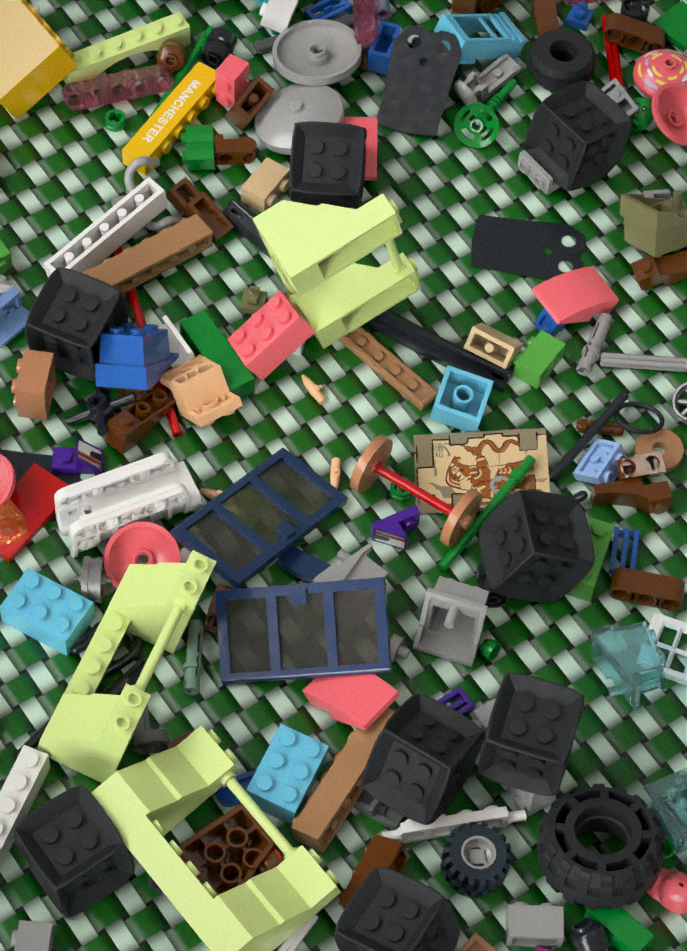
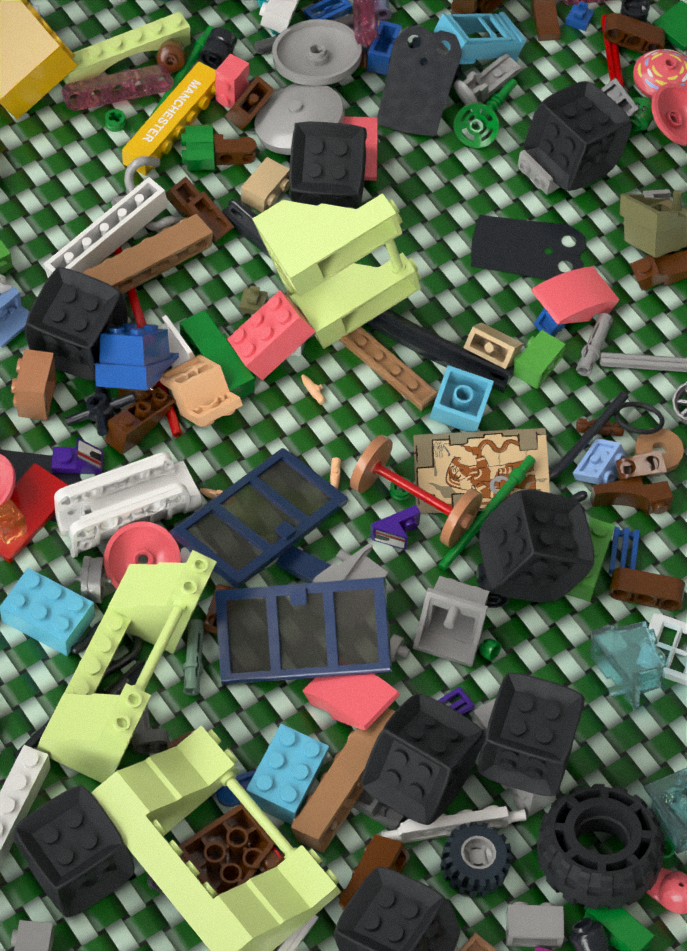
black tyre [528,29,596,92] -> none

